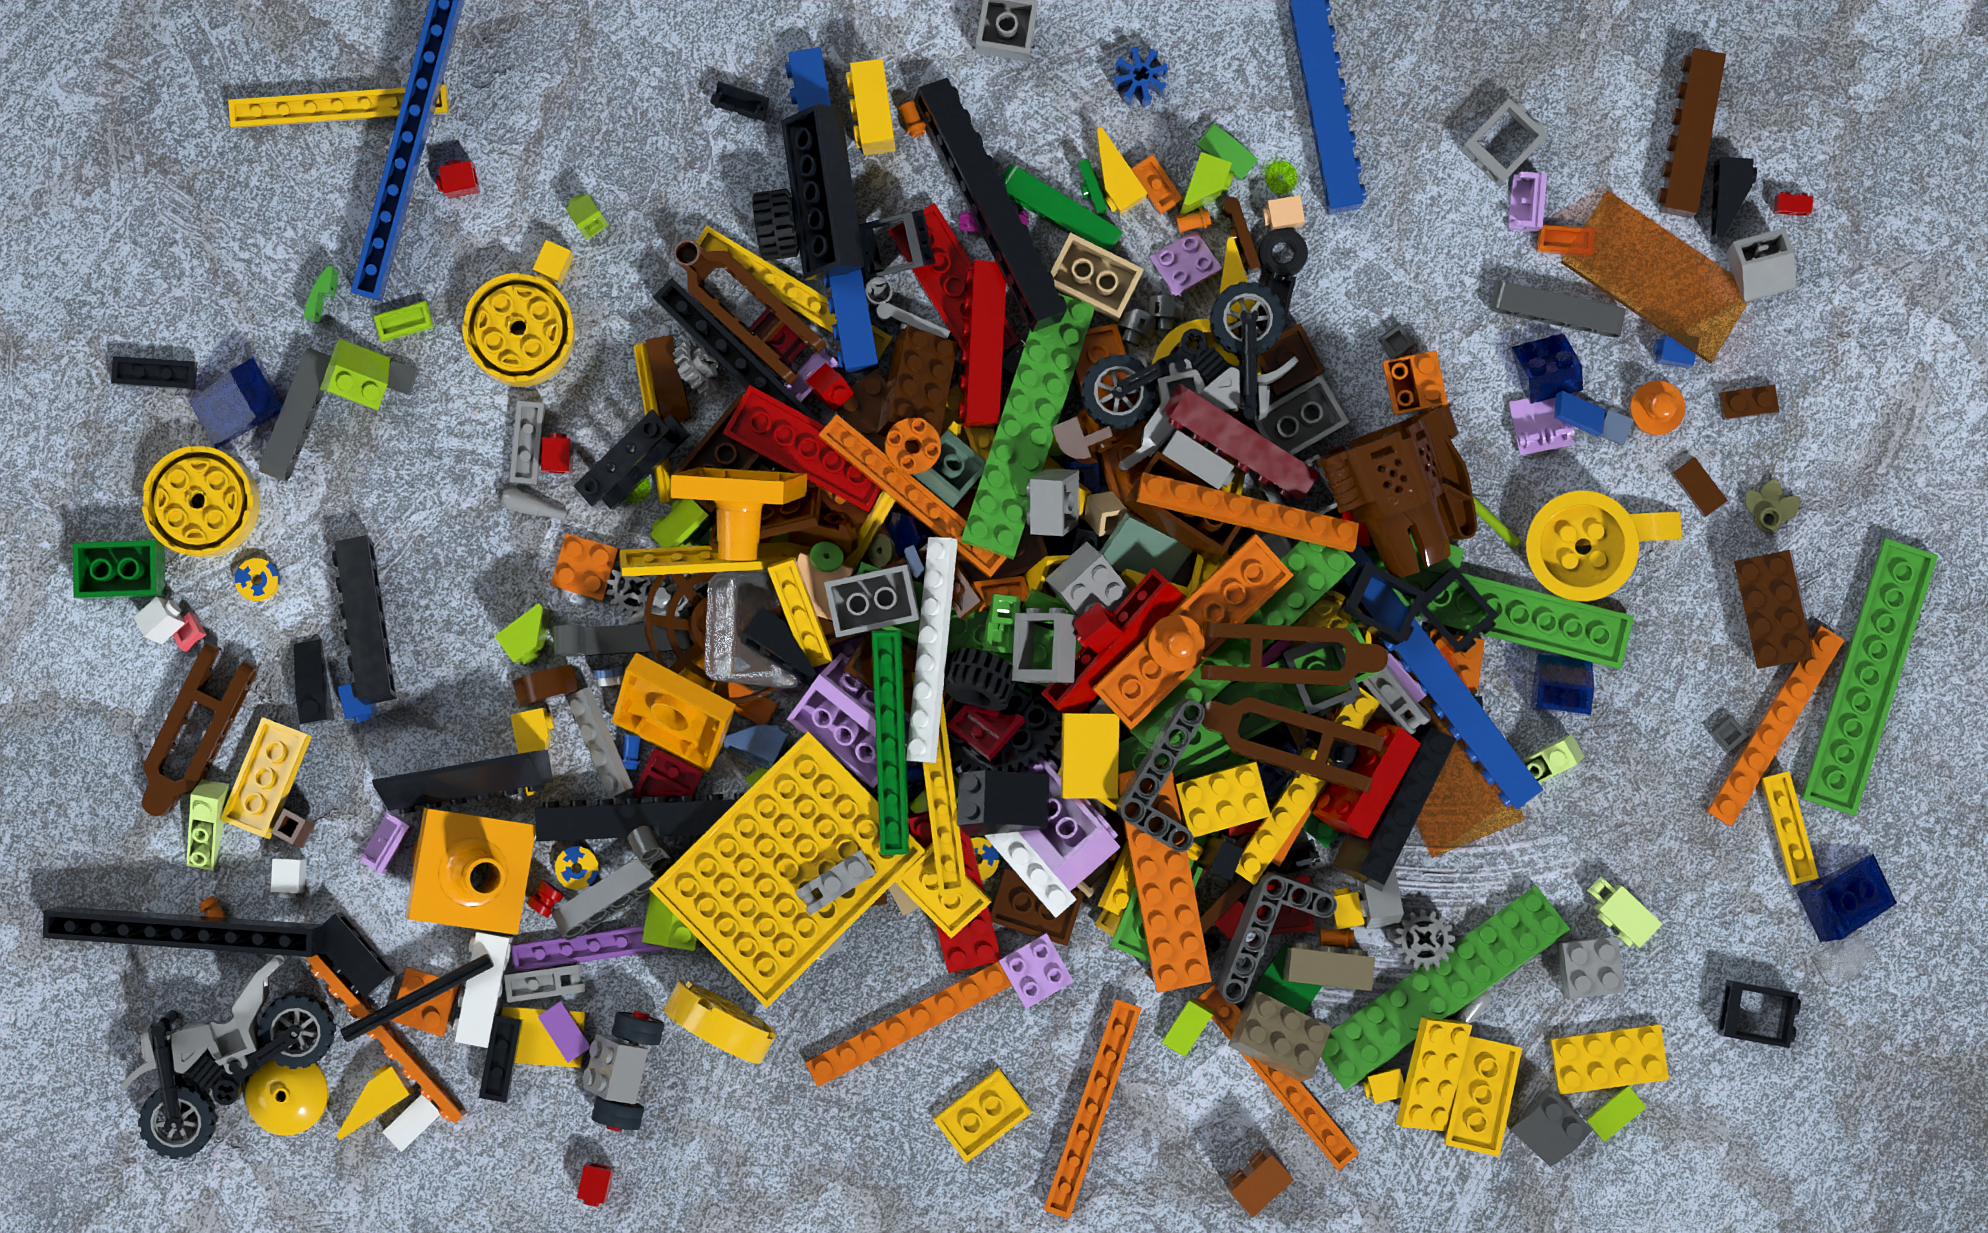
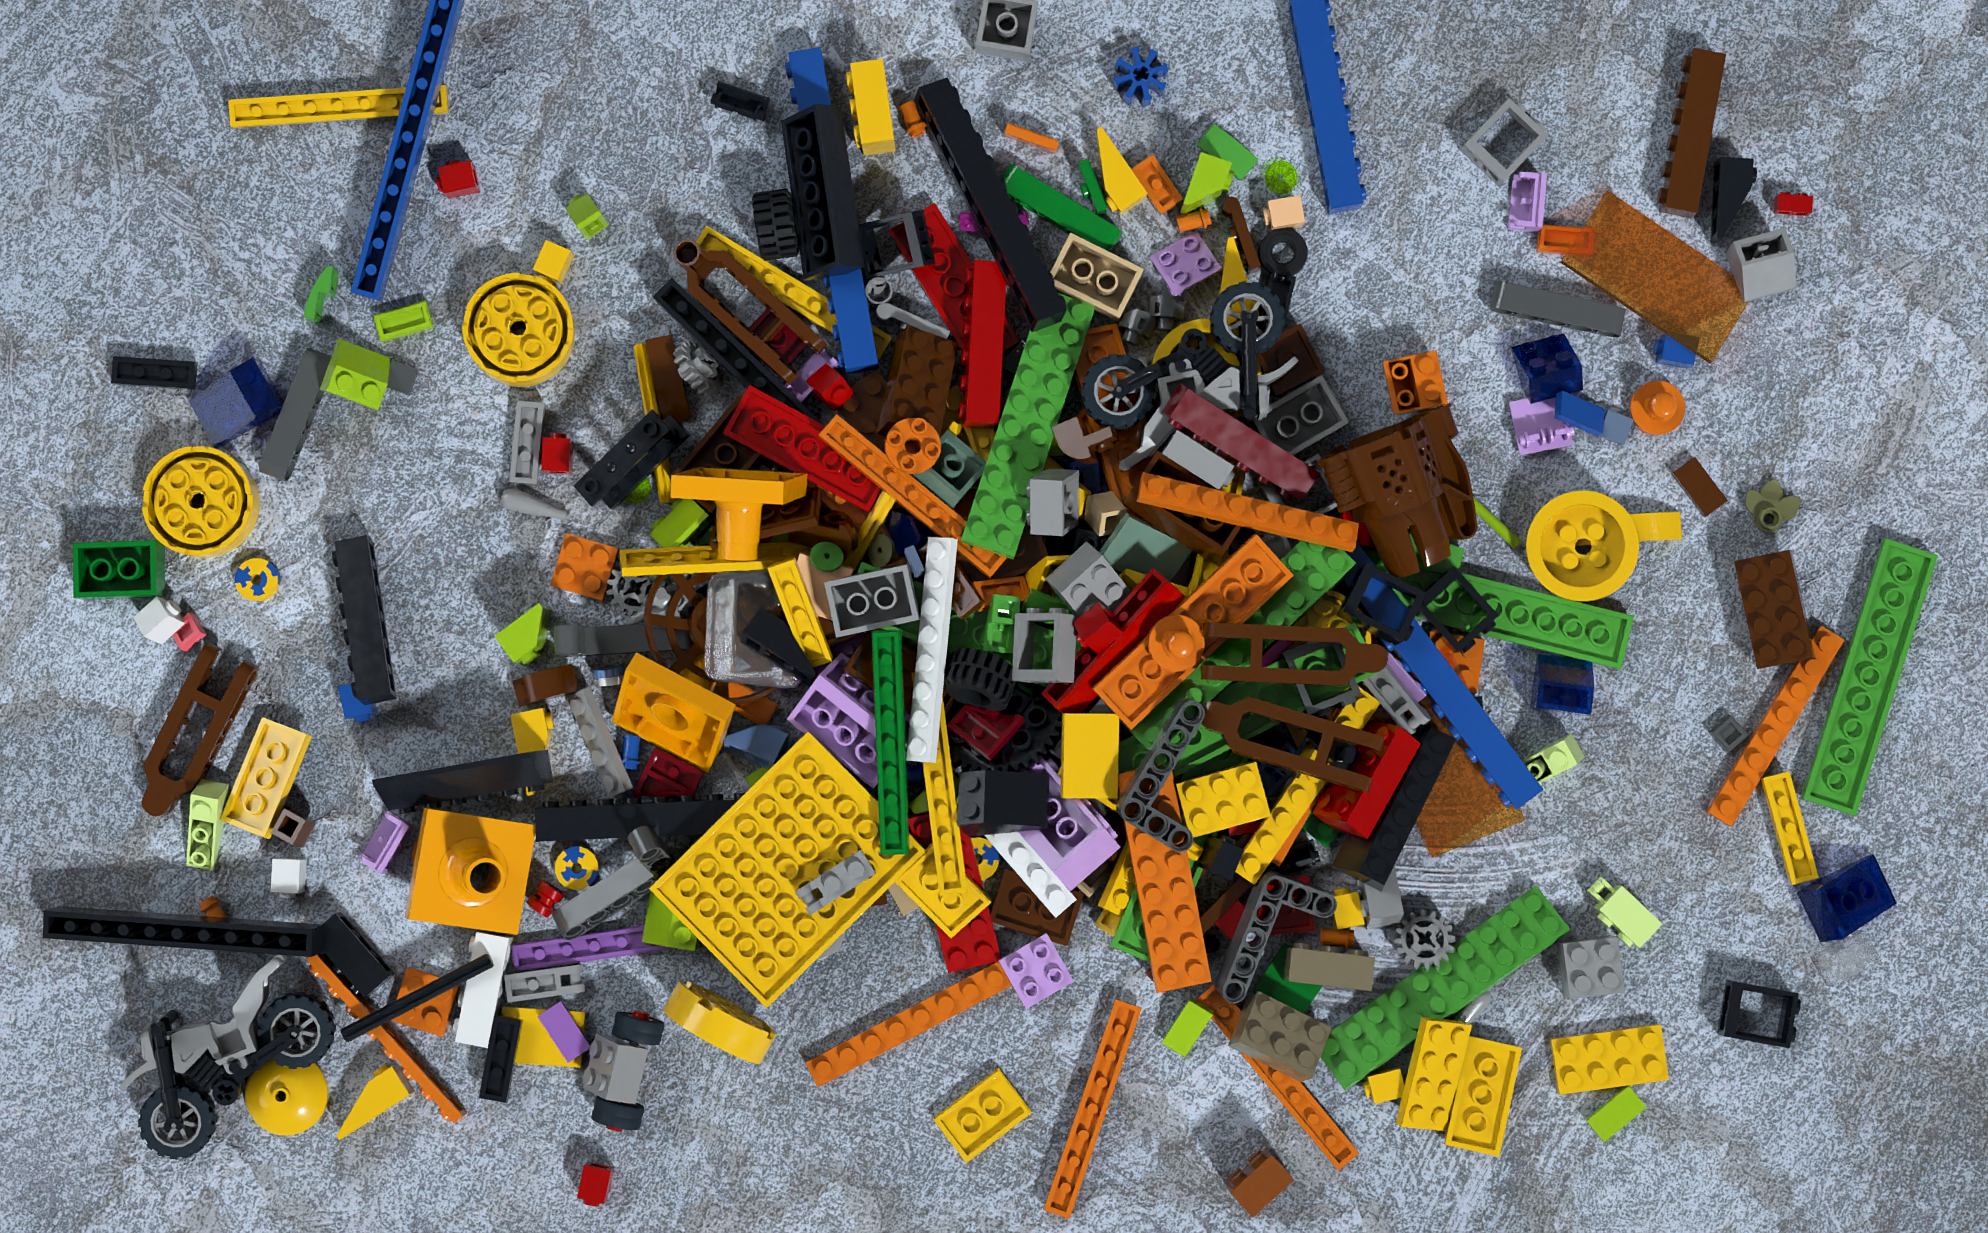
black slope [294,639,335,725] -> none
white tile [383,1094,440,1152] -> none
dark grey tile [1377,323,1416,359] -> none
dark grey slope [1509,1088,1593,1167] -> none
reddish brown plate [1719,385,1779,420] -> none
none -> orange tile [1004,123,1059,154]

